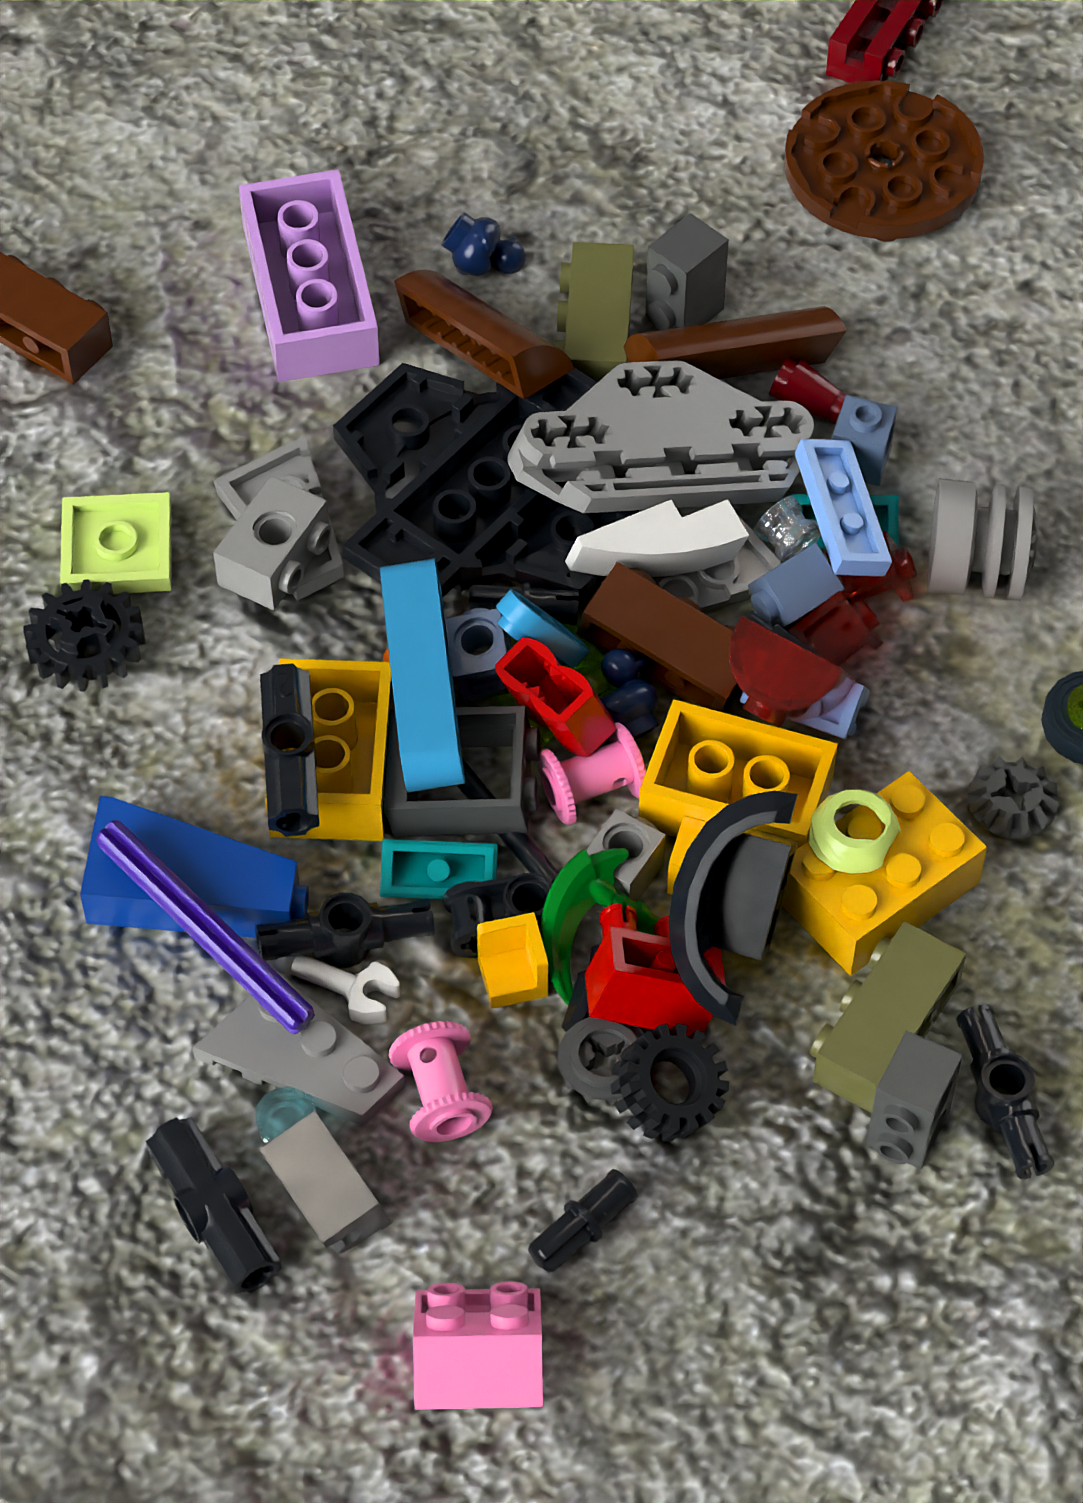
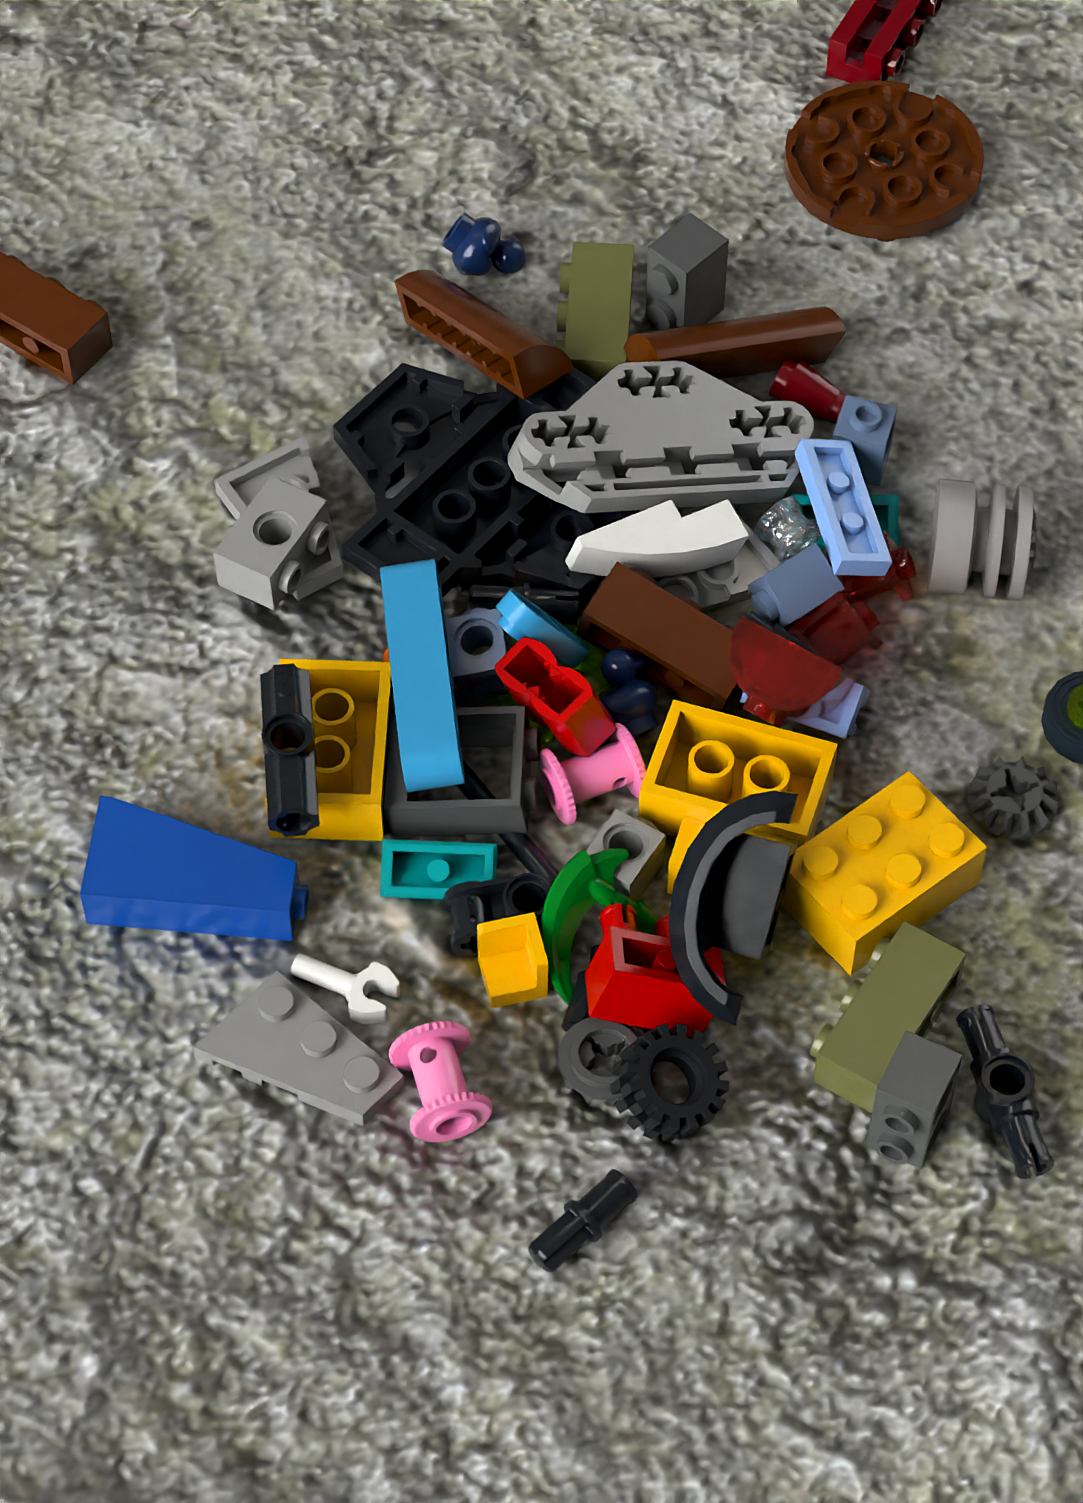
black gear [23,579,146,692] -> none
yellowish green plate [60,492,171,594] -> none
dark purple axle [96,820,315,1034] -> none
black piece [146,1117,282,1294] -> none
lavender brick [239,169,380,382] -> none
black pin [255,893,435,968] -> none
clear light blue tile [255,1087,316,1144] -> none
hinge [259,1110,392,1254] -> none
bright pink slope [413,1281,543,1410] -> none
yellowish green piece [809,789,901,873] -> none

